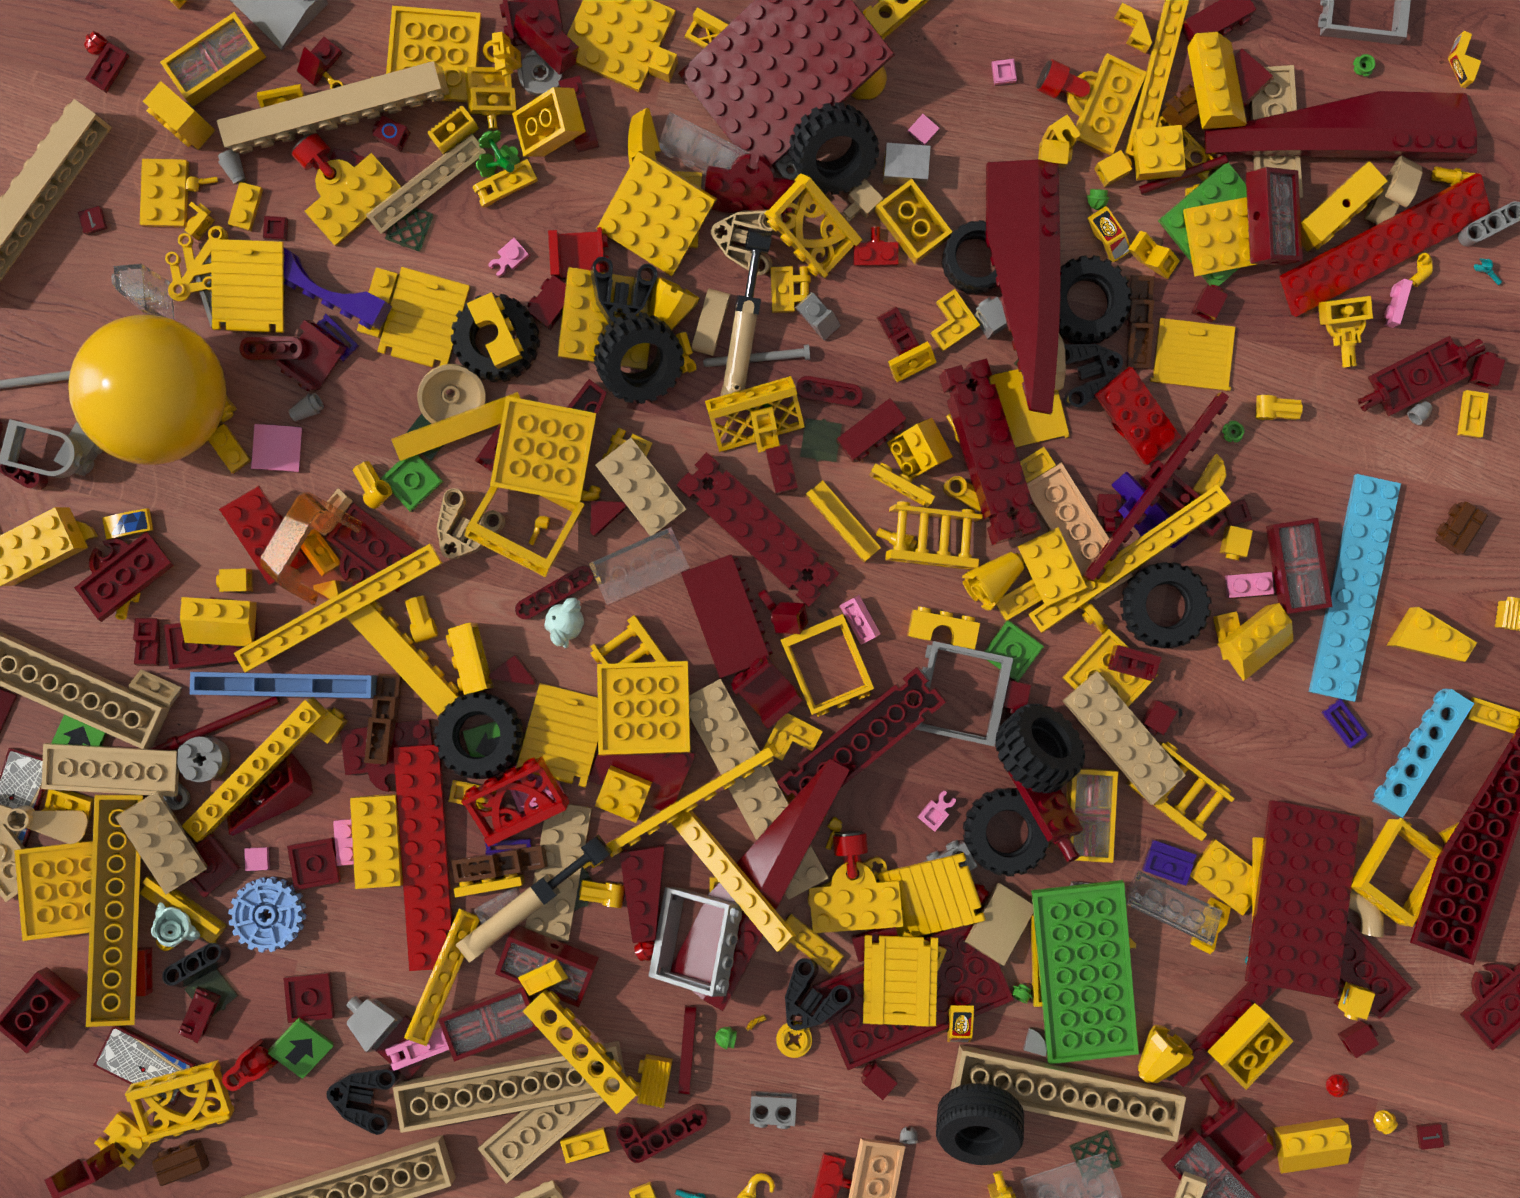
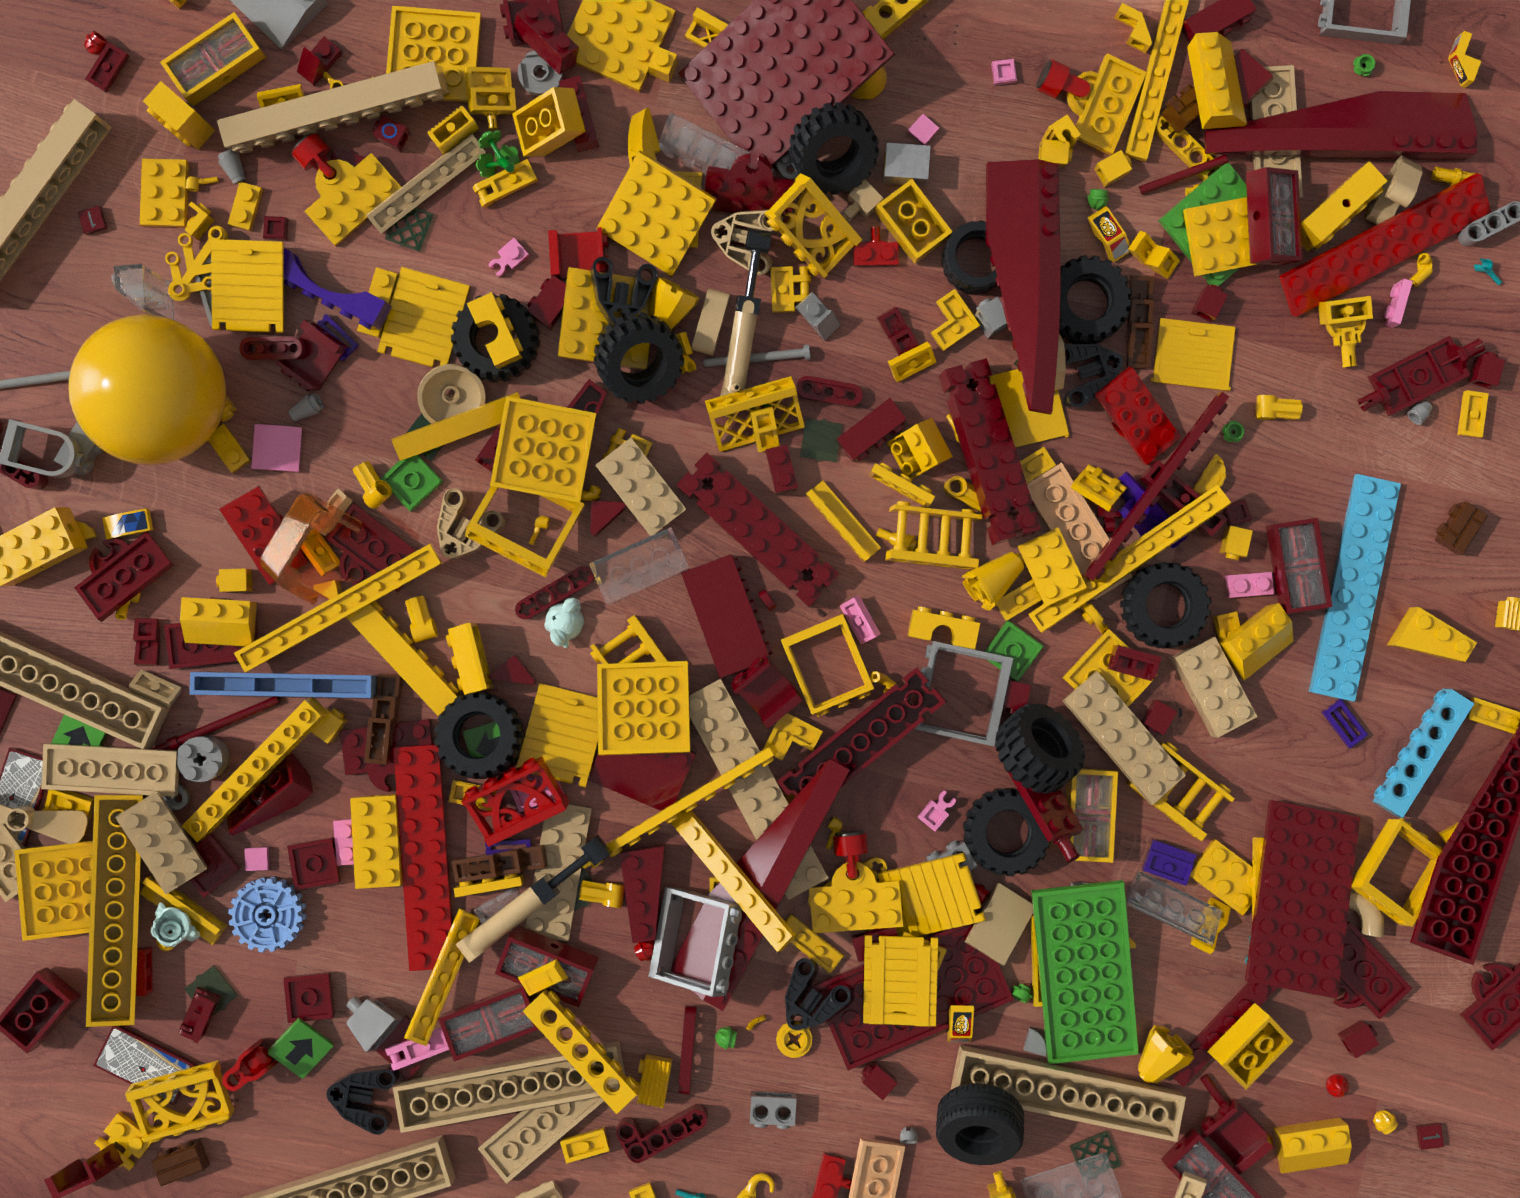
black beam [162,943,231,988] -> none
yellow piece [483,32,522,77] -> none
yellow plate [595,766,652,823] -> none
dark red brick [771,602,808,634] -> none
yellow brick [1132,125,1186,181] -> none
yellow brick [1338,982,1375,1021] -> none
none -> yellow arm [870,671,897,693]
none -> yellow plate [1071,464,1127,511]
none -> tan brick [1169,637,1257,738]

